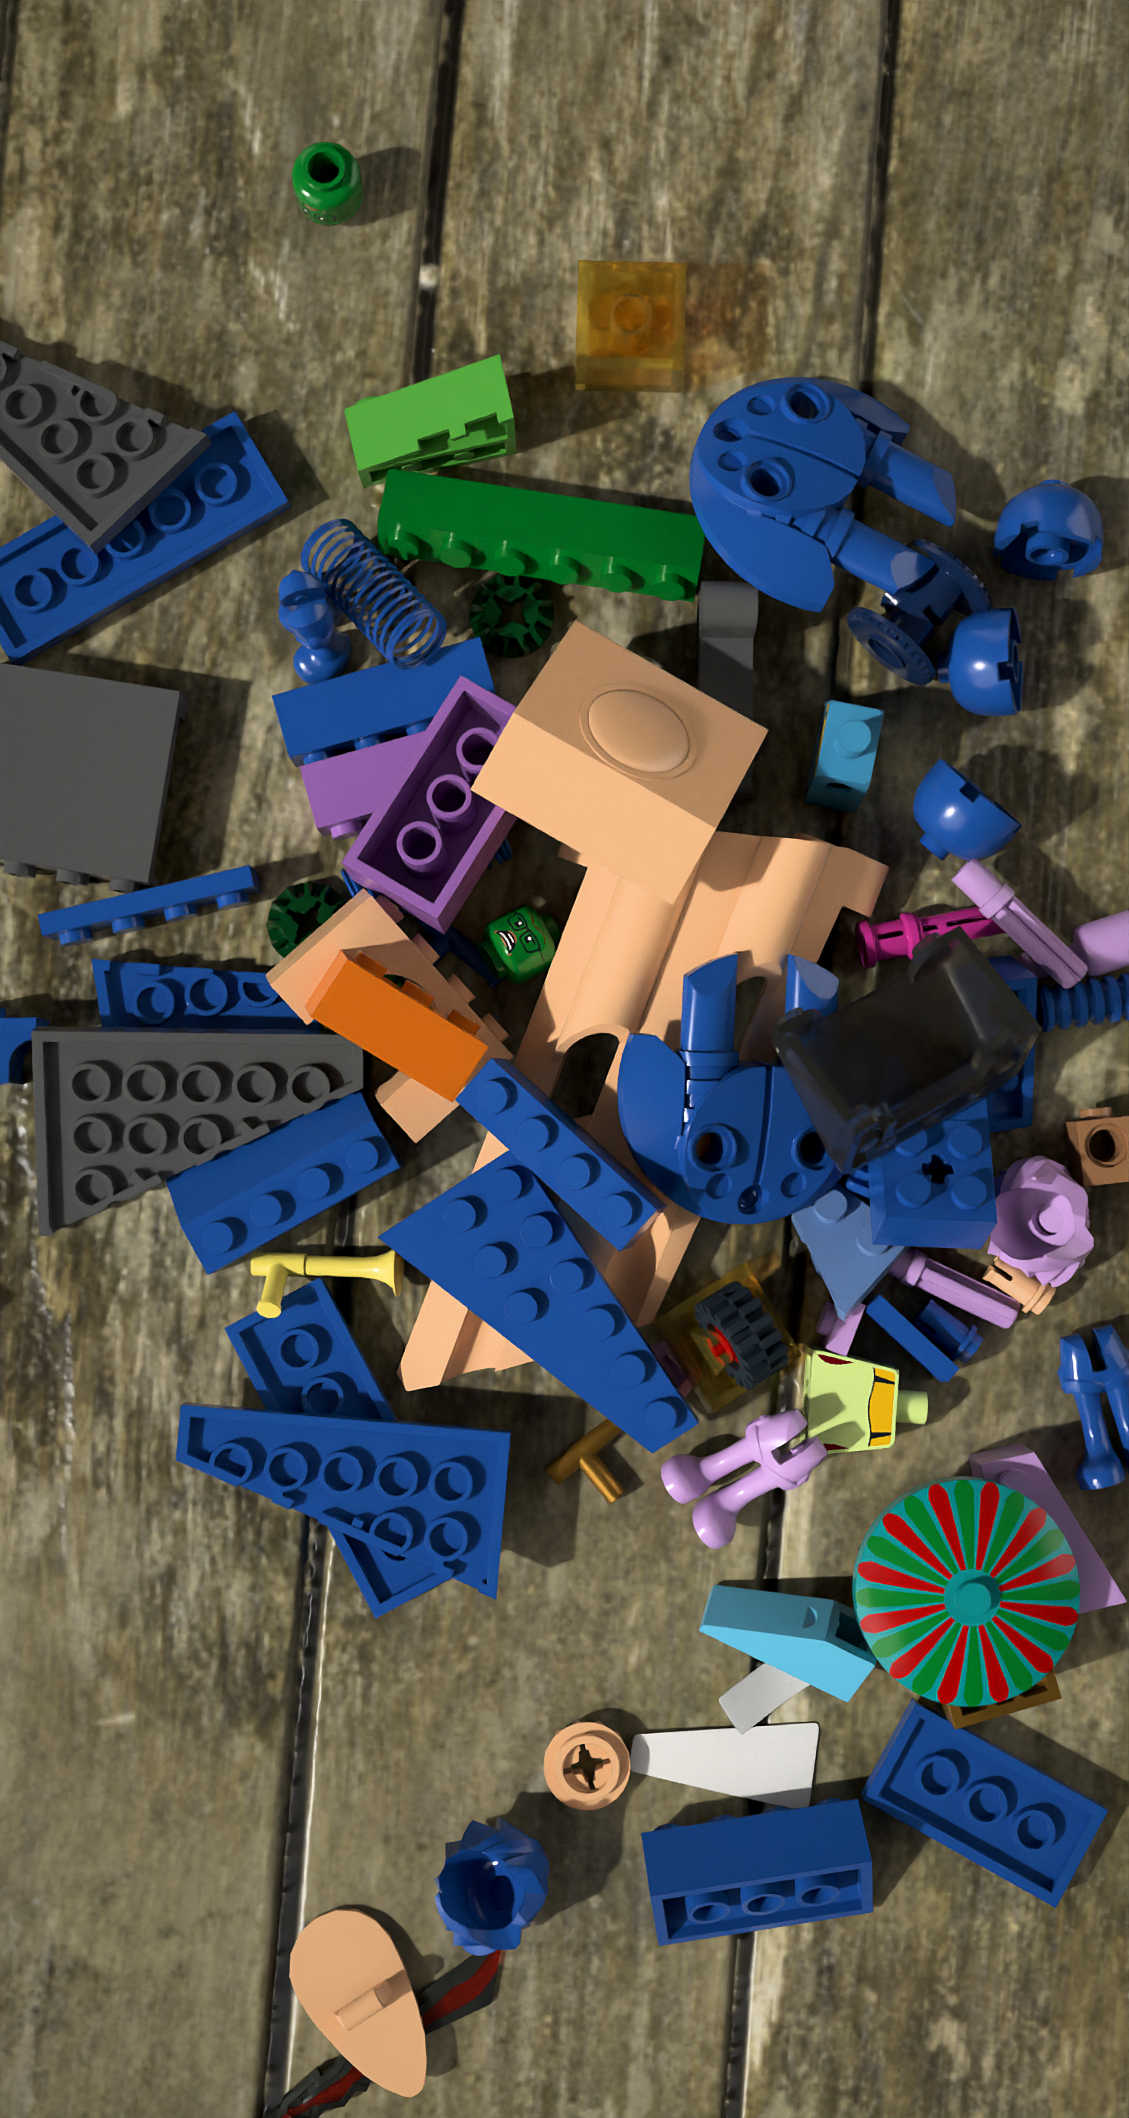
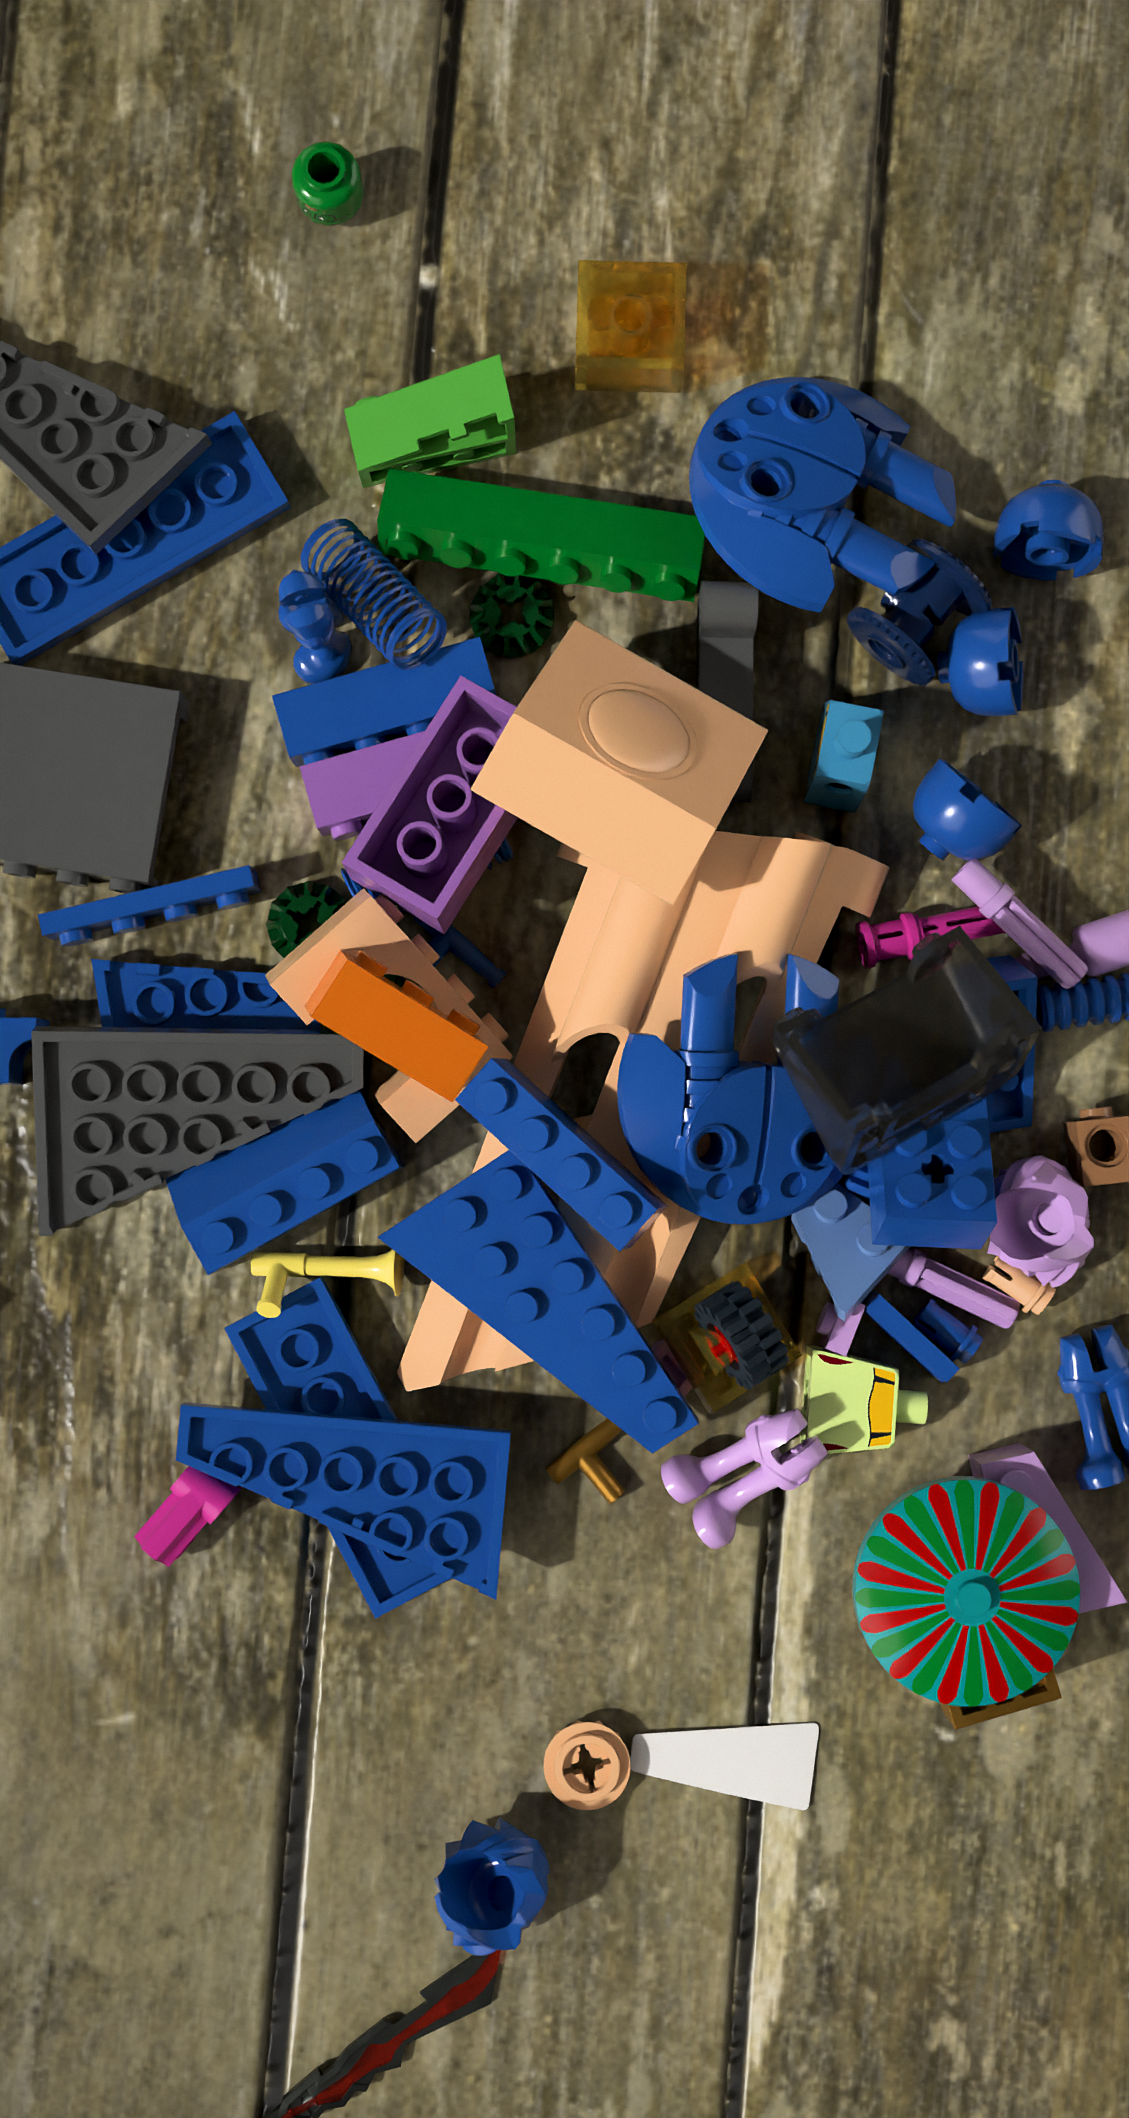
light nougat shield [289,1908,427,2097] -> none
green head [478,904,562,985] -> none
blue slope [641,1798,873,1946] -> none
medium azure slope [699,1585,877,1703] -> none
white sticker [719,1663,810,1735] -> none
blue plate [860,1697,1108,1908] -> none
none -> dark pink piece [134,1466,243,1567]

